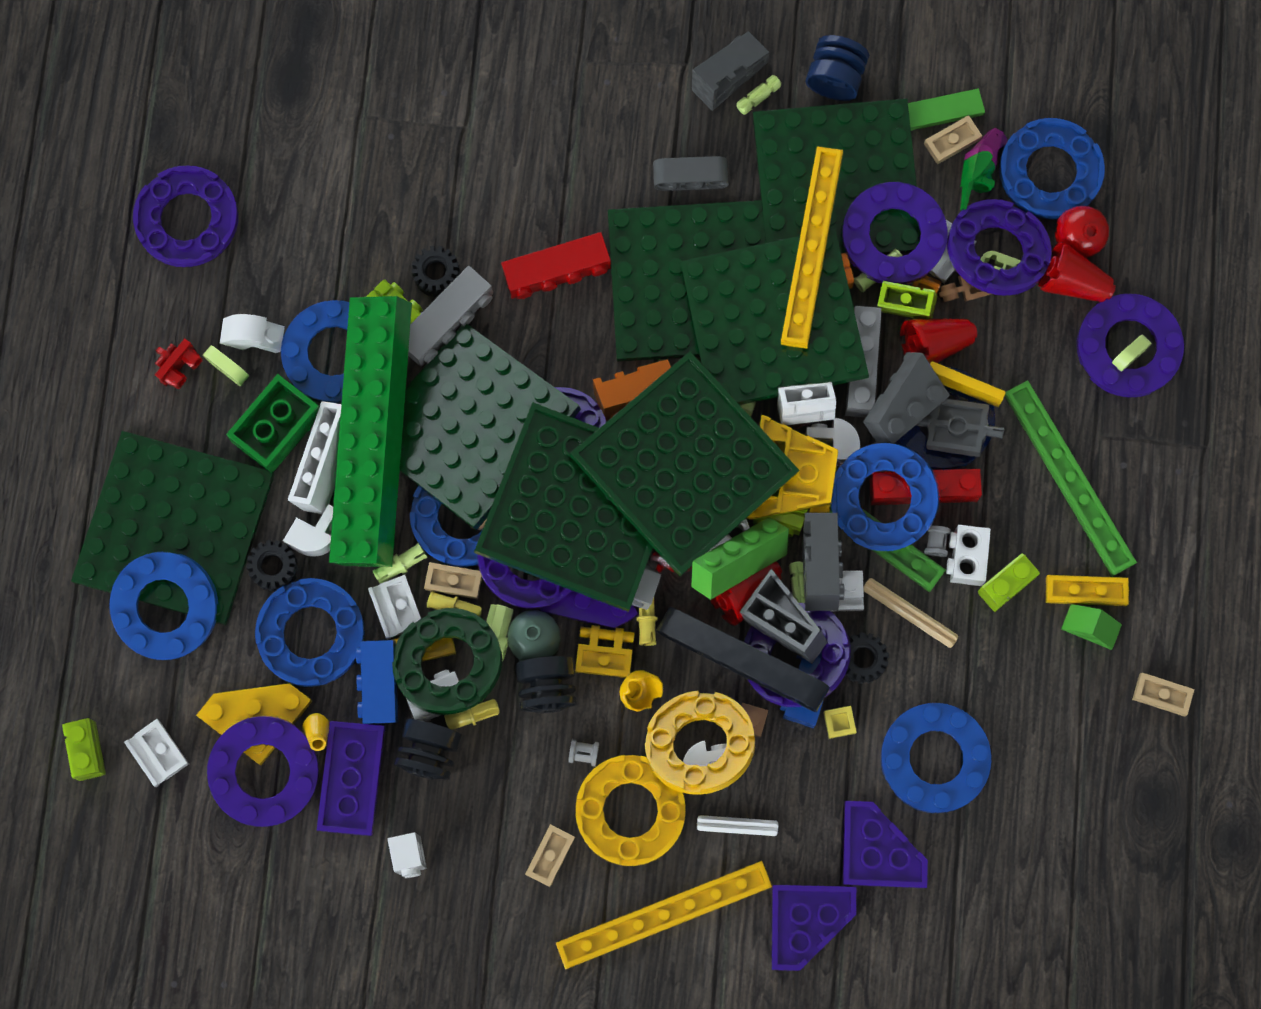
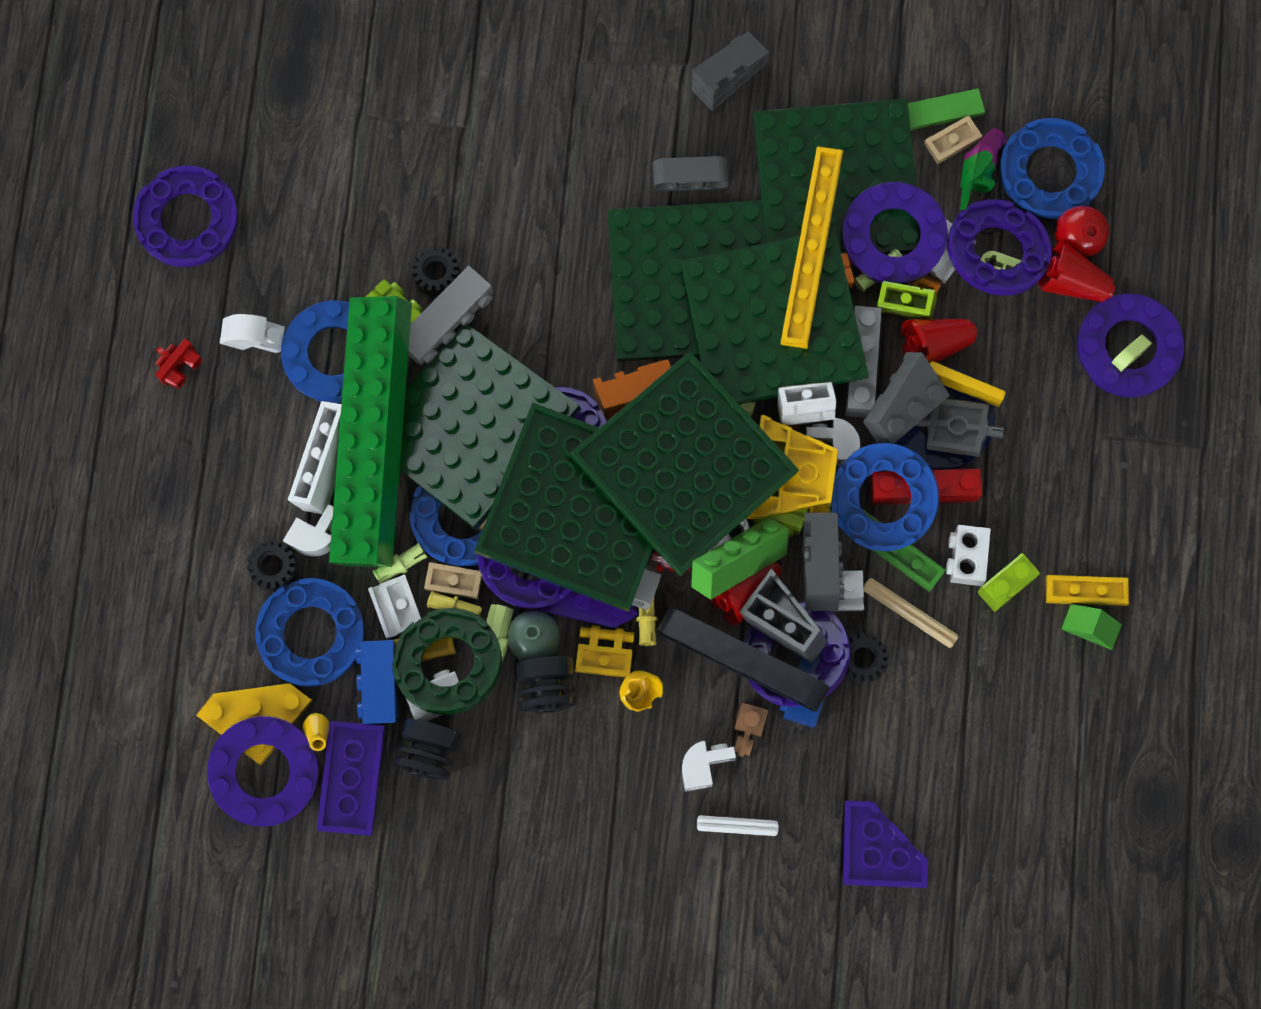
lime brick [62,718,106,781] -> none
dark green plate [71,431,275,625] -> none
blue plate [109,551,218,660] -> none
white plate [124,719,189,787] -> none
yellowish green beam [203,345,249,386] -> none
green brick [226,374,319,472] -> none
white brick [387,832,427,878] -> none
light yellow axle [444,699,500,730] -> none
red brick [501,232,611,299] -> none
tan plate [525,824,575,887] -> none
yellow tile [556,861,772,969] -> none
light grey bush [569,738,599,767] -> none
yellow plate [576,755,685,866] -> none
yellow plate [645,691,755,794] -> none
yellowish green axle [737,75,781,115] -> none
dark purple plate [771,885,856,971] -> none
yellowish green axle [789,561,805,603] -> none
dark blue wheel [805,35,870,101] -> none
light yellow plate [823,706,857,739] -> none
blue plate [881,703,991,813] -> none
light grey bush [924,526,951,557] -> none
medium nougat plate [939,276,991,302] -> none
bright green tile [1005,380,1137,577] -> none
tan plate [1132,673,1195,717] -> none

